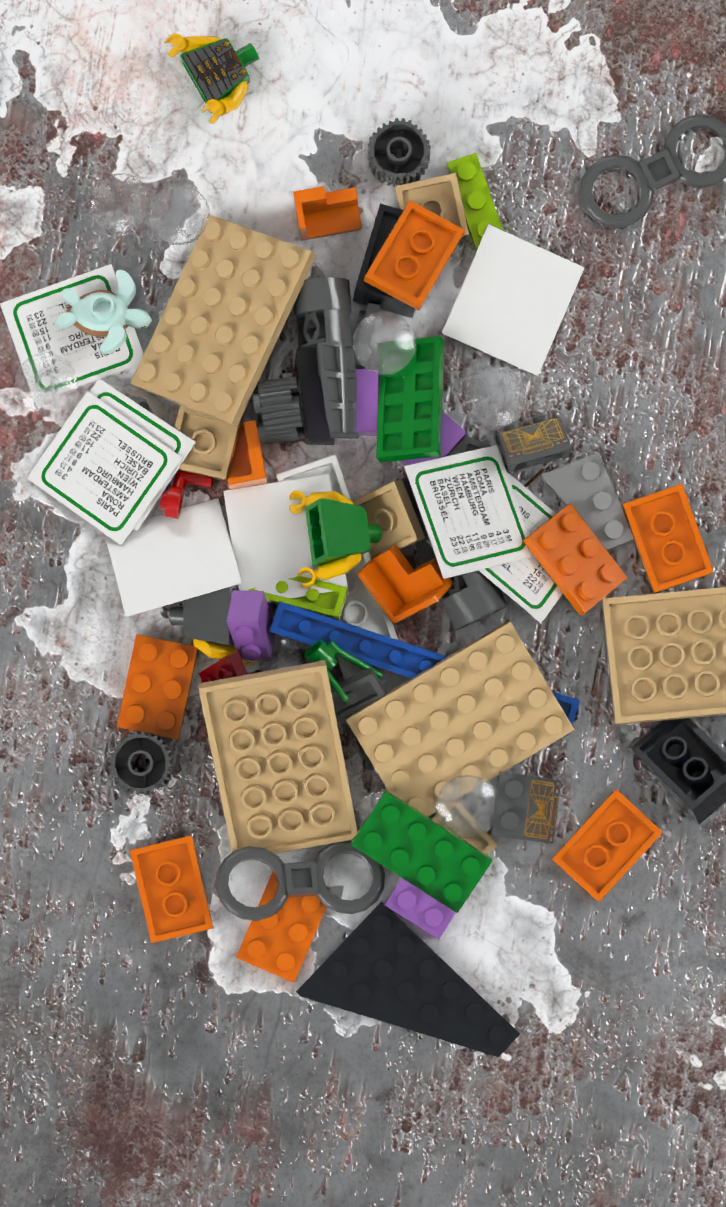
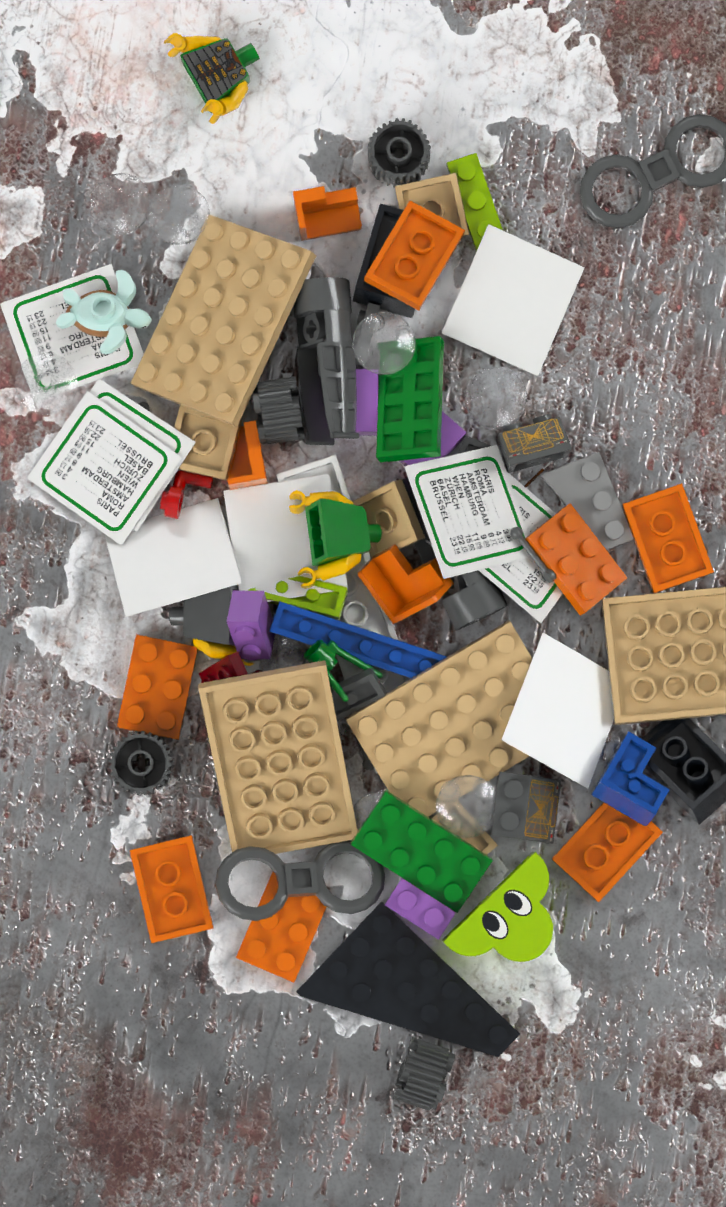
none -> dark grey brick [393,1037,455,1111]
none -> lime brick [442,852,553,962]
none -> white sticker [502,633,614,789]
none -> dark grey hinge [510,527,556,583]
none -> blue panel [591,732,670,826]

